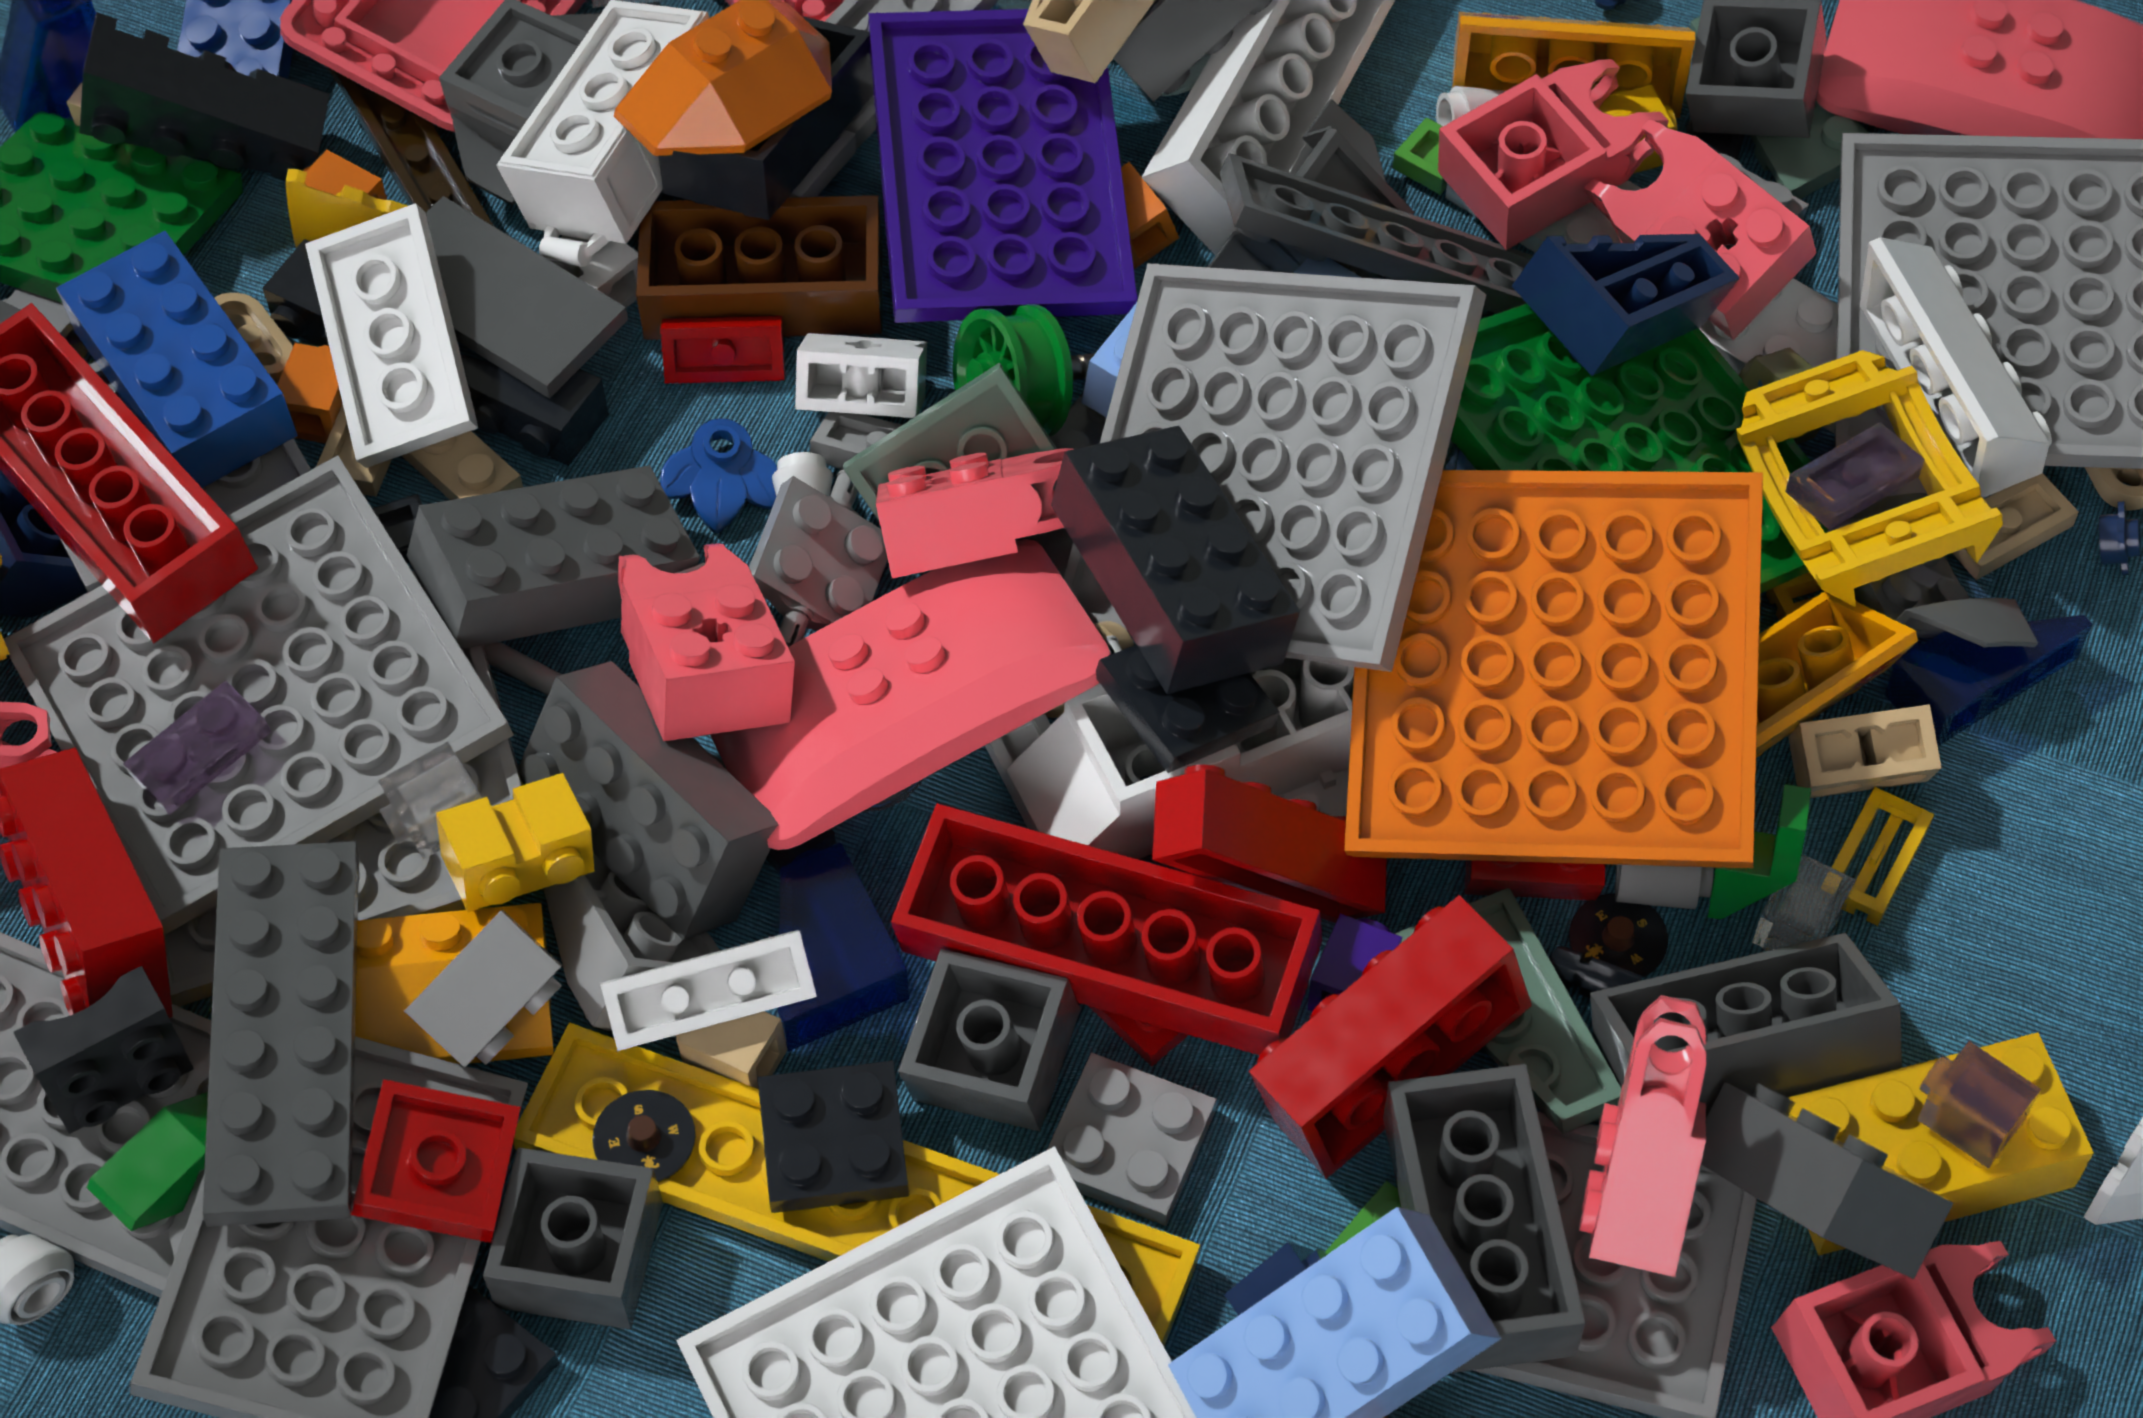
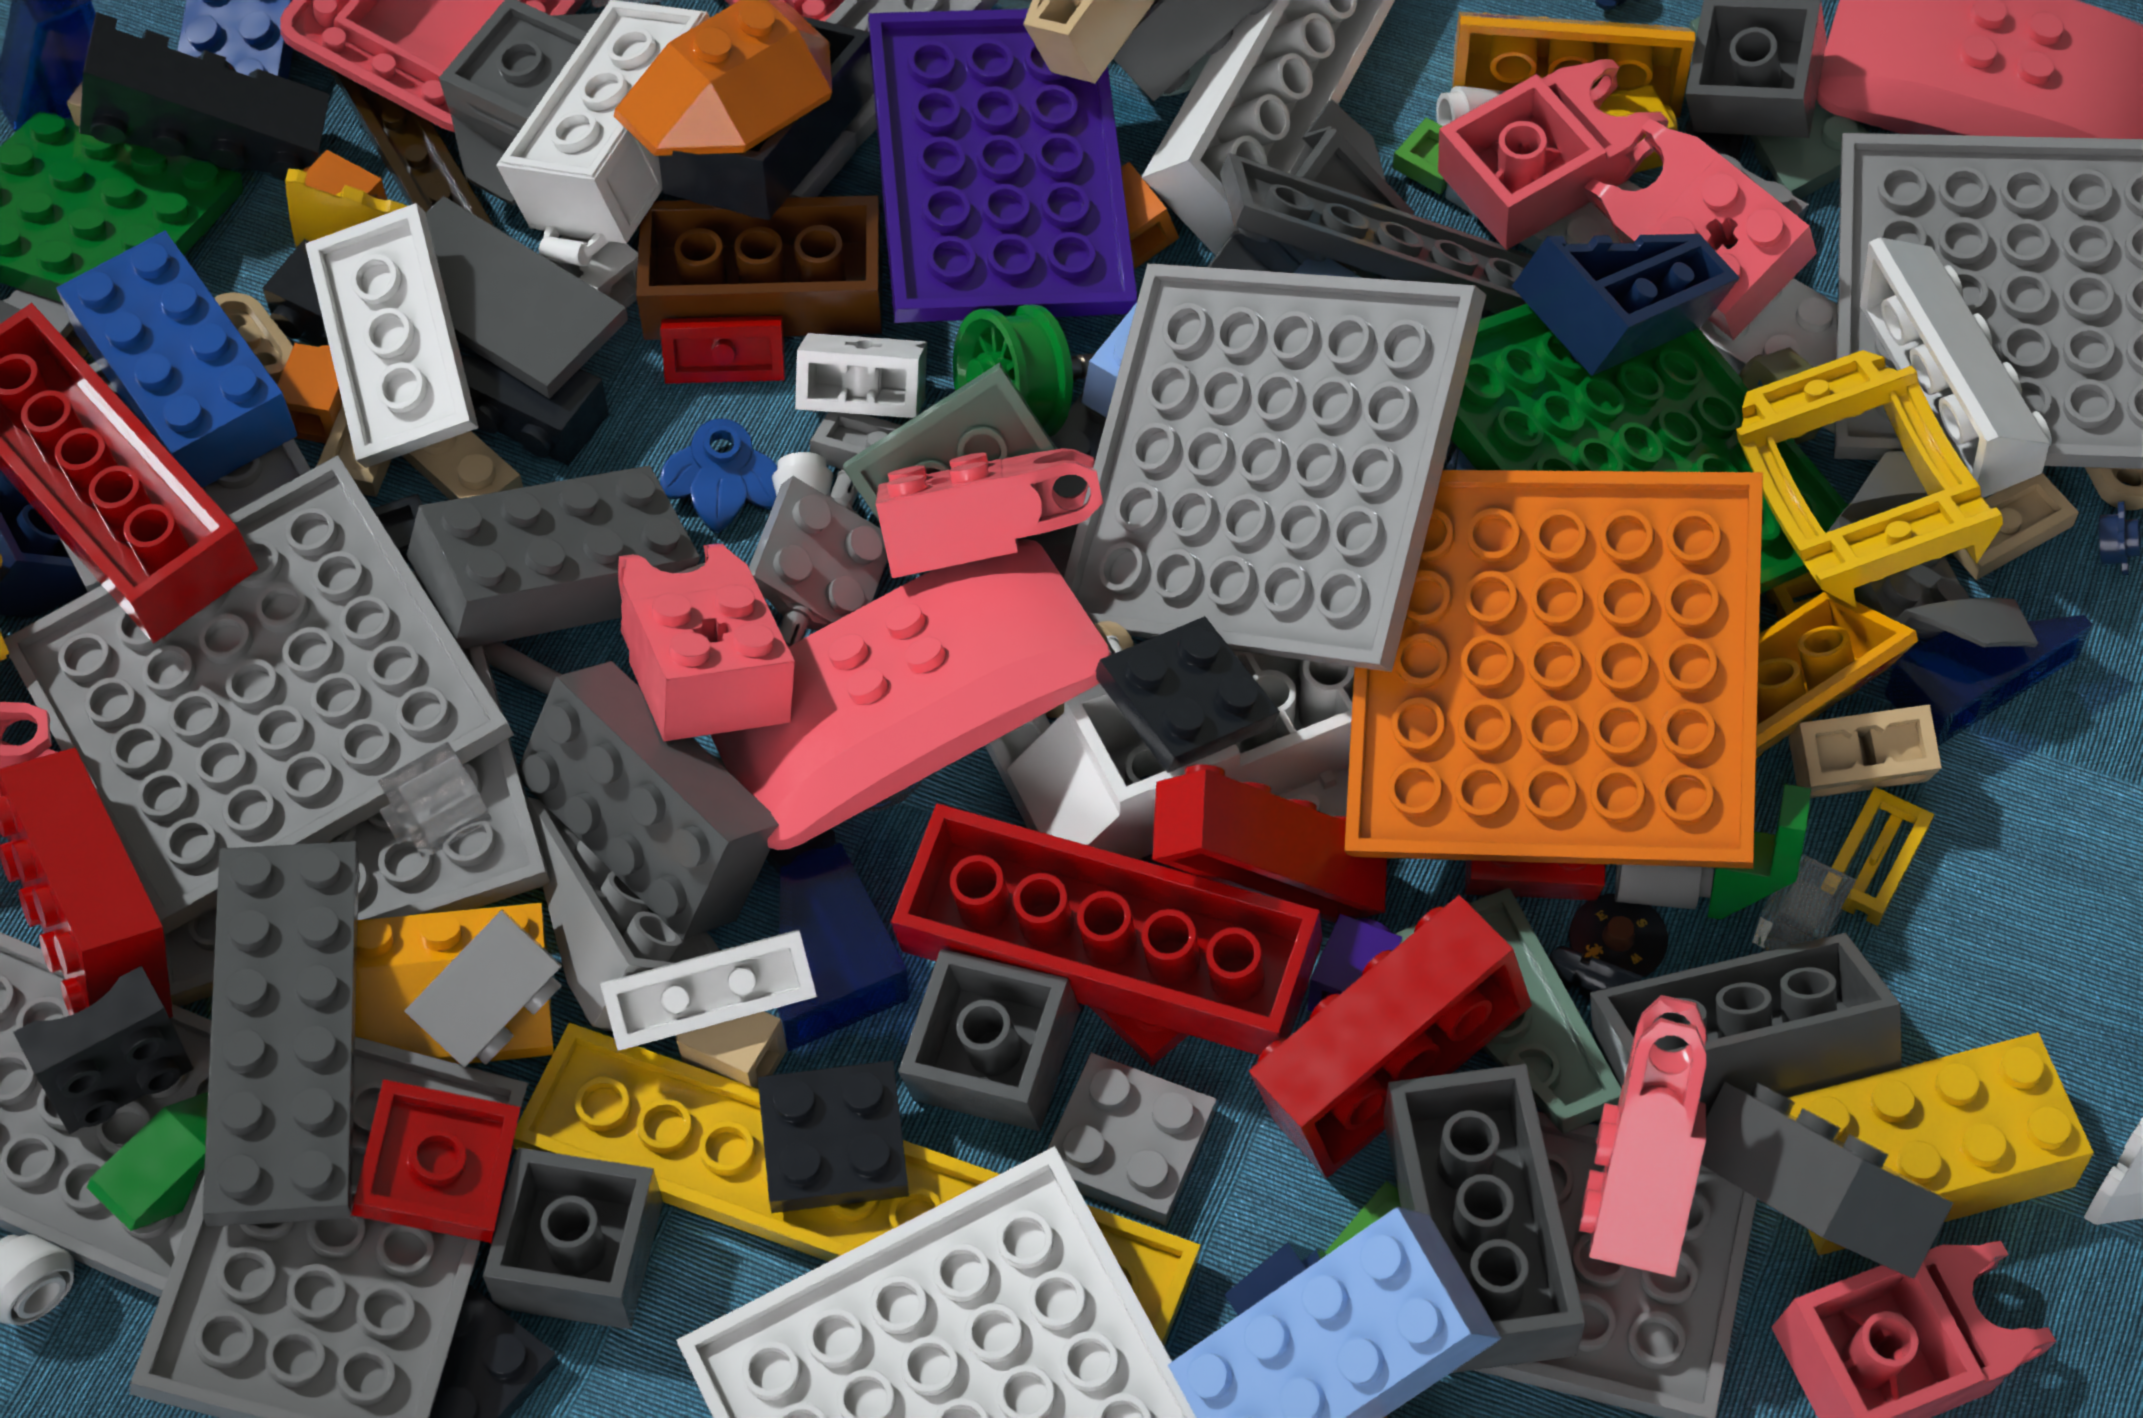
clear purple plate [123,680,272,815] -> none
yellow brick [436,773,594,912] -> none
piece [592,1090,695,1182] -> none
black brick [1051,425,1300,694] -> none
clear purple plate [1785,422,1925,530] -> none
brick [1917,1041,2041,1169] -> none

